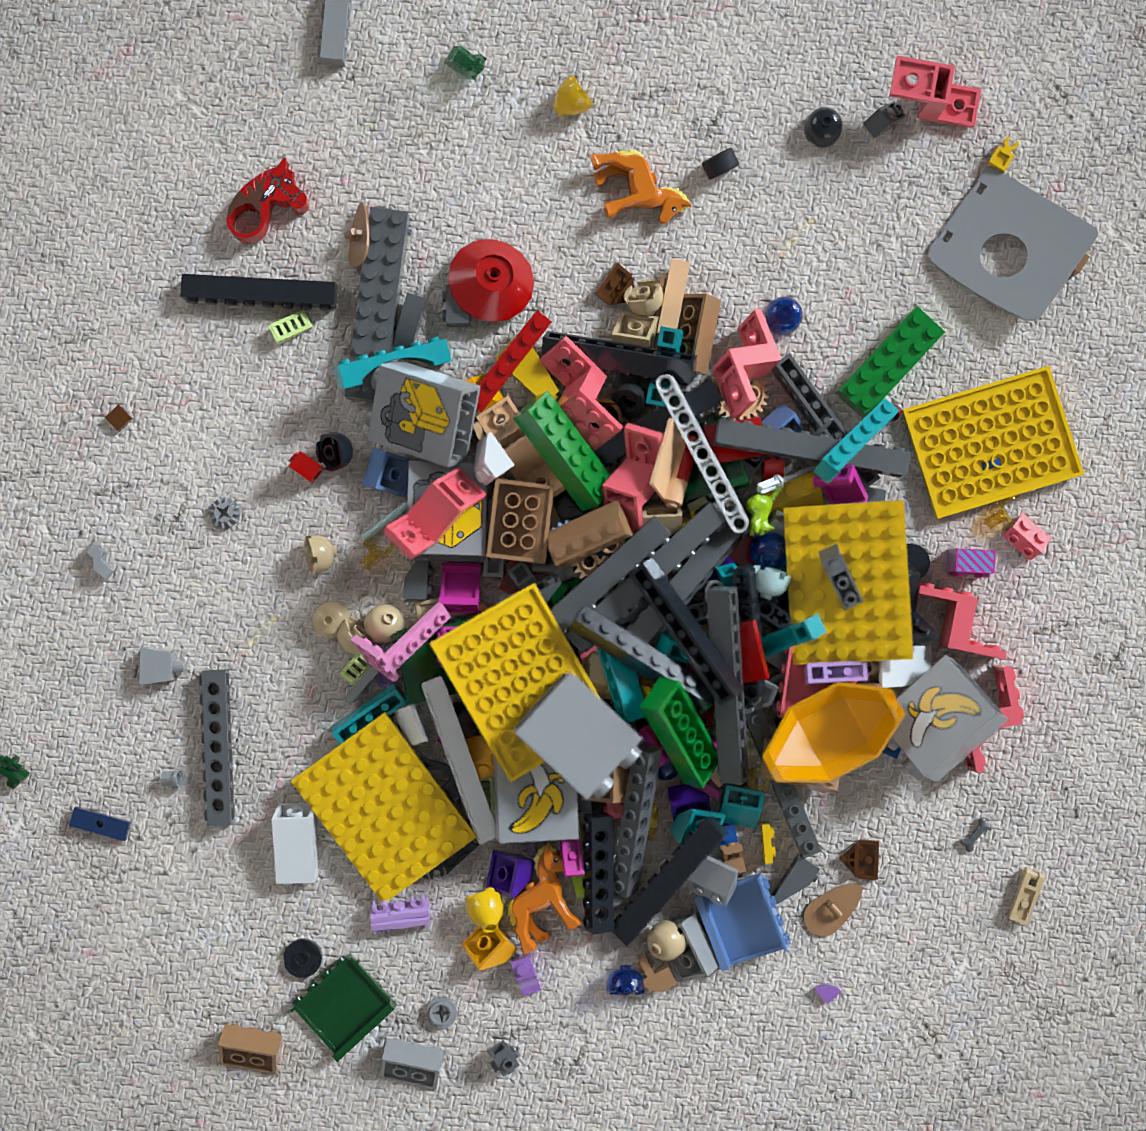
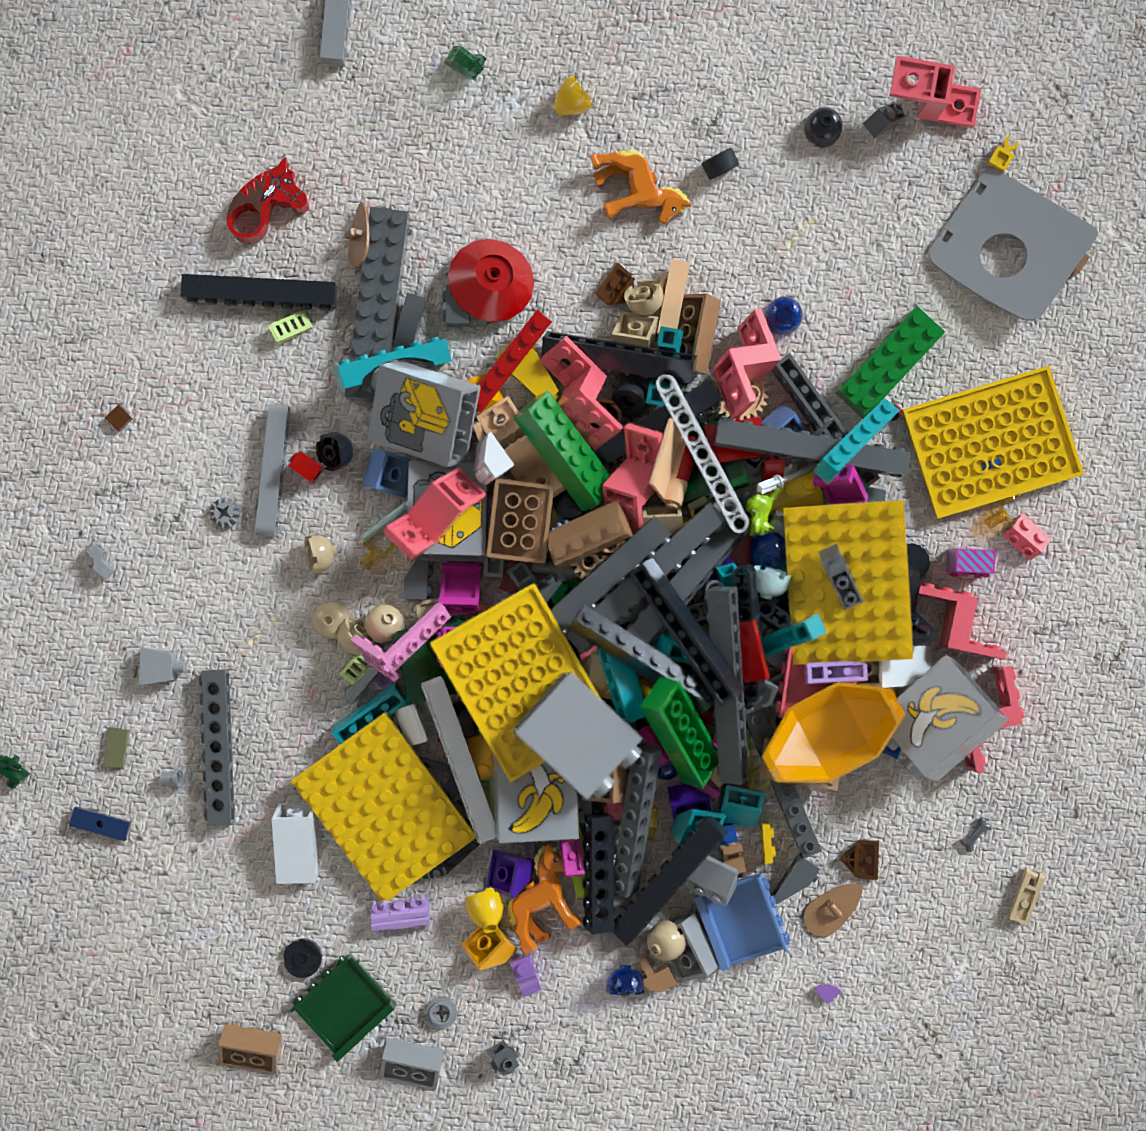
none -> olive tile [103,727,130,768]
none -> light grey beam [255,404,290,537]

